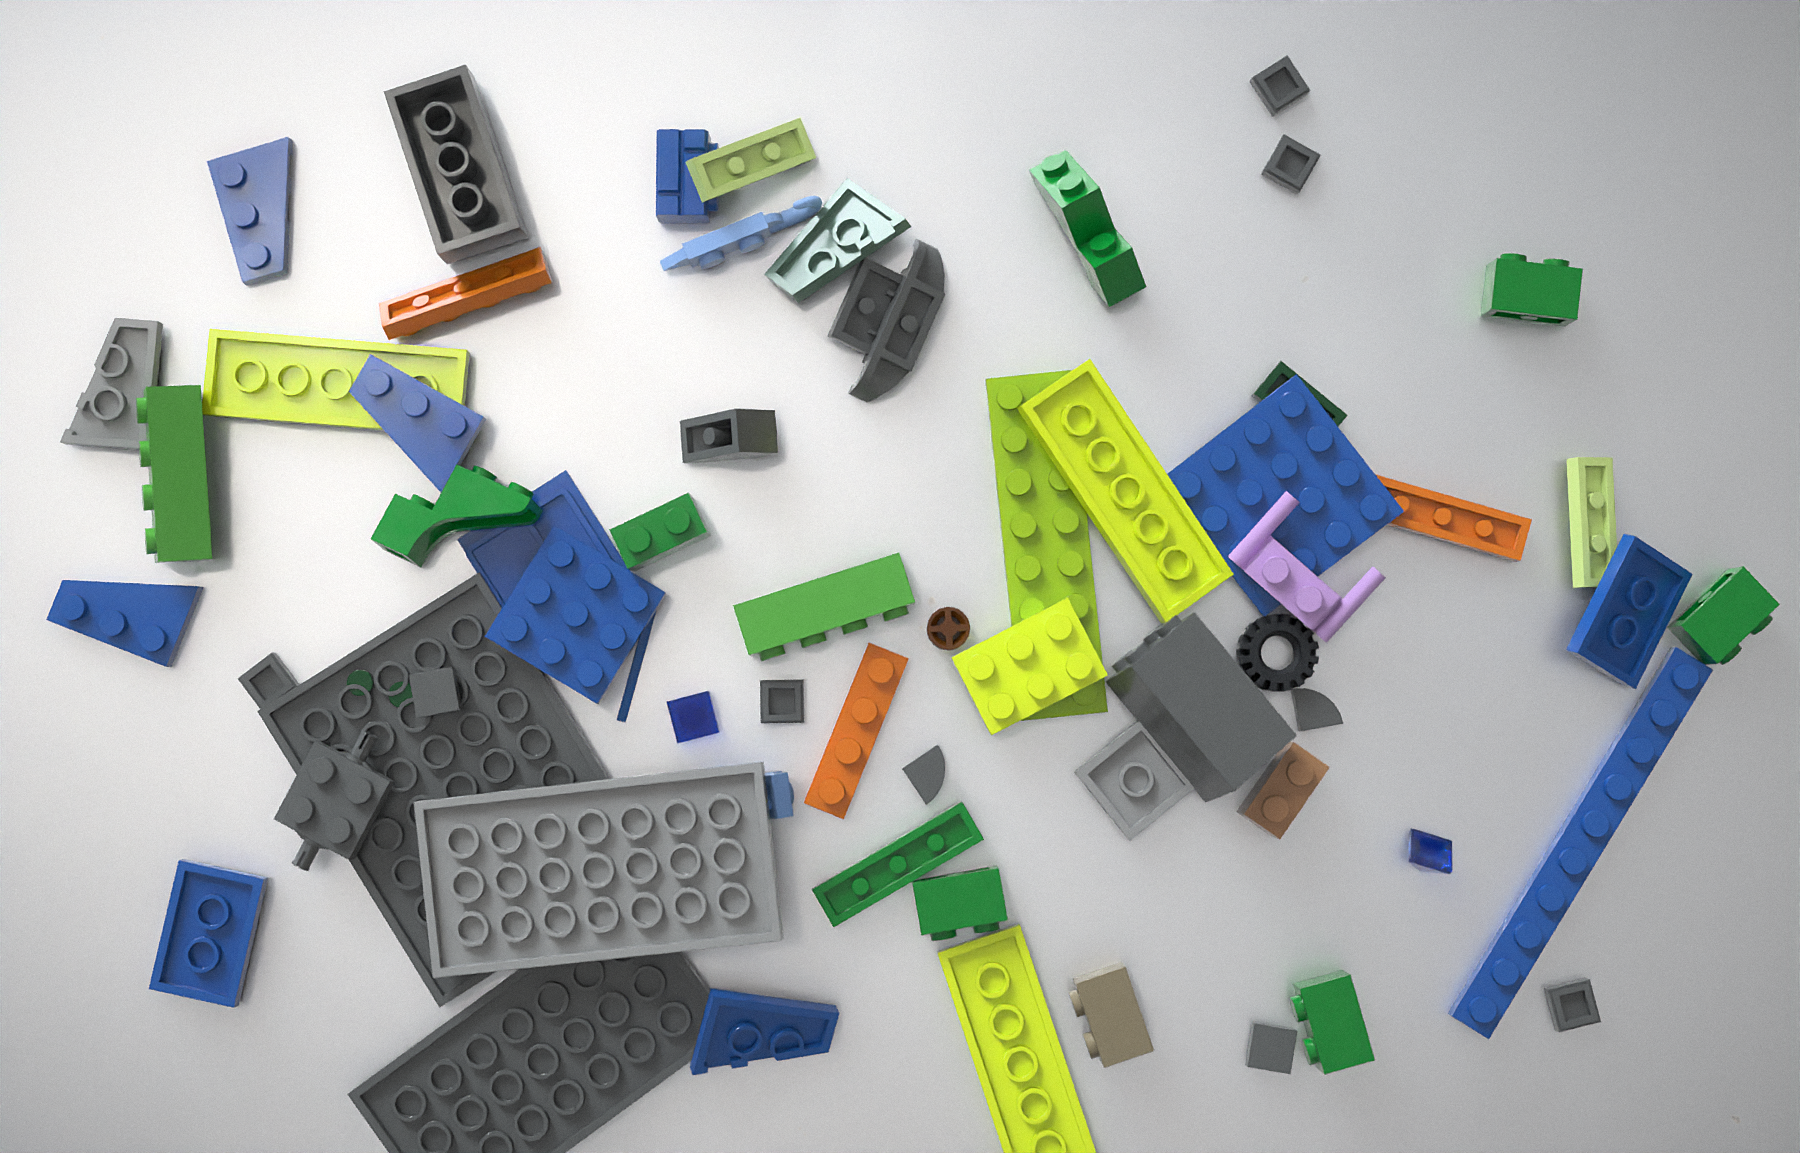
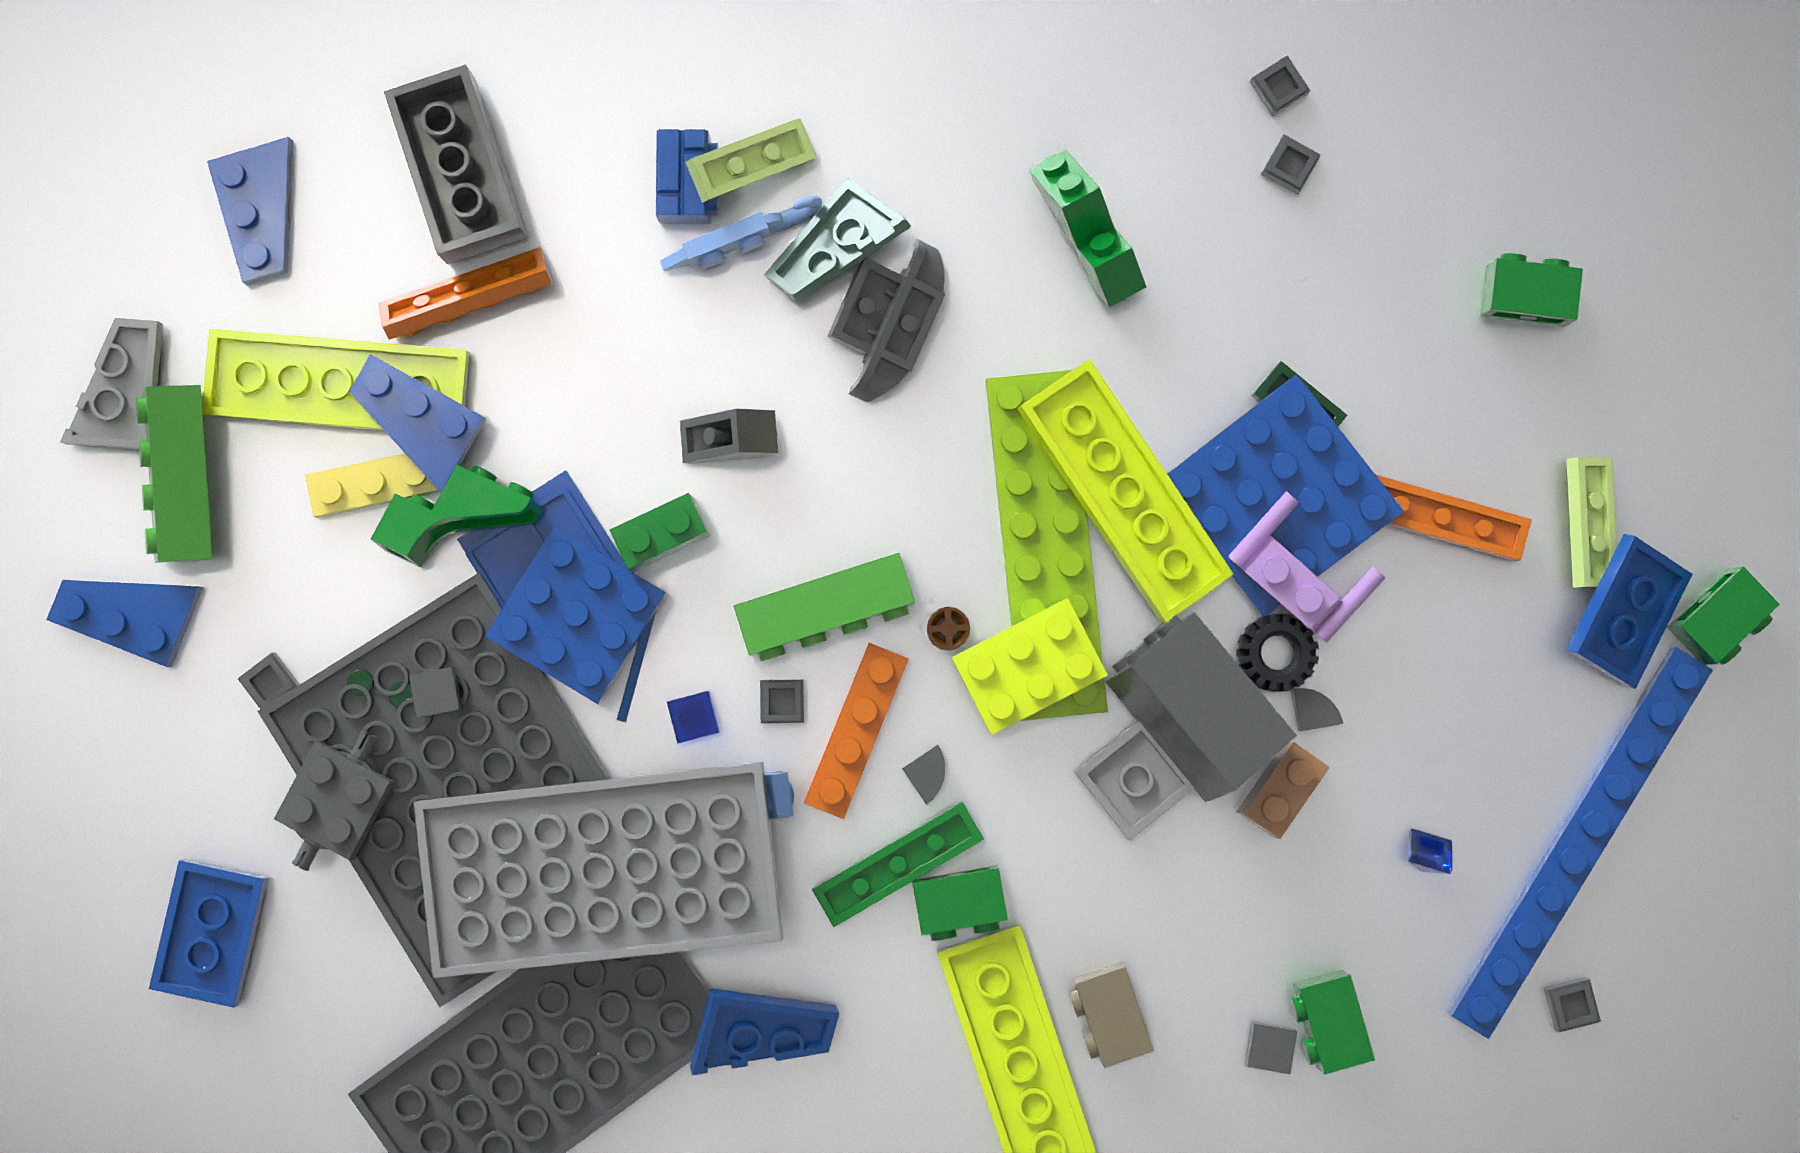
none -> light yellow plate [305,453,440,518]

